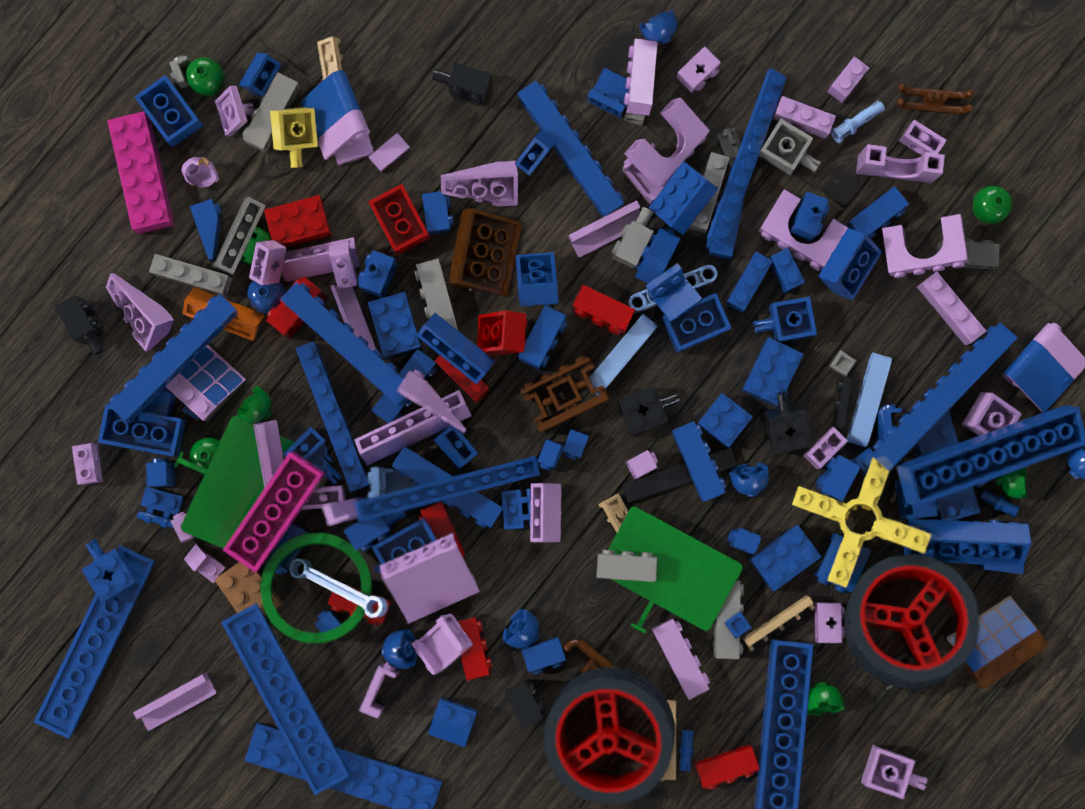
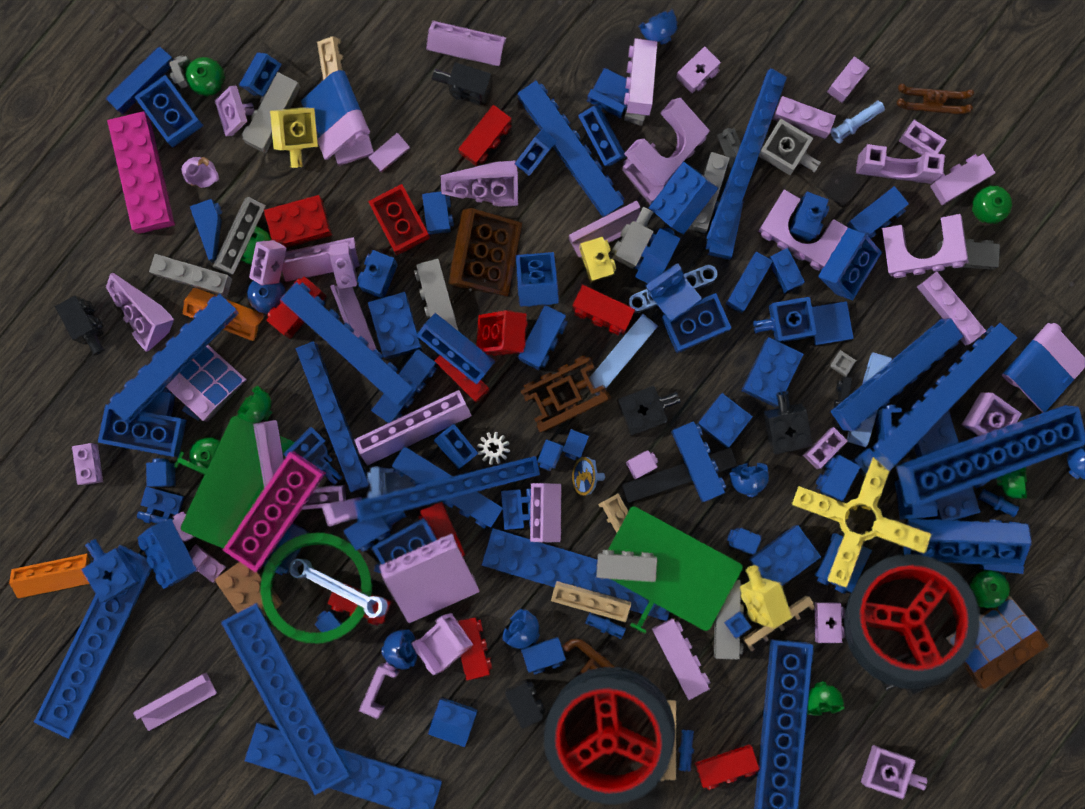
lavender wedge [397,370,466,433] -> none
none -> orange panel [9,554,90,598]
none -> blue panel [106,47,174,115]
none -> blue brick [137,518,197,589]
none -> lavender panel [427,21,506,66]
none -> red brick [458,105,512,167]
none -> white gear [477,432,510,465]
none -> blue plate [482,528,670,621]
none -> tan hinge [551,581,631,622]
none -> shield [572,457,605,495]
none -> blue brick [578,106,627,166]
none -> light yellow brick [579,237,616,283]
none -> blue pin [585,612,626,639]
none -> light yellow brick [740,566,792,629]
none -> blue tile [812,301,854,346]
none -> blue brick [830,318,963,431]
none -> lavender brick [930,153,995,205]
none -> green cylinder [969,570,1010,608]

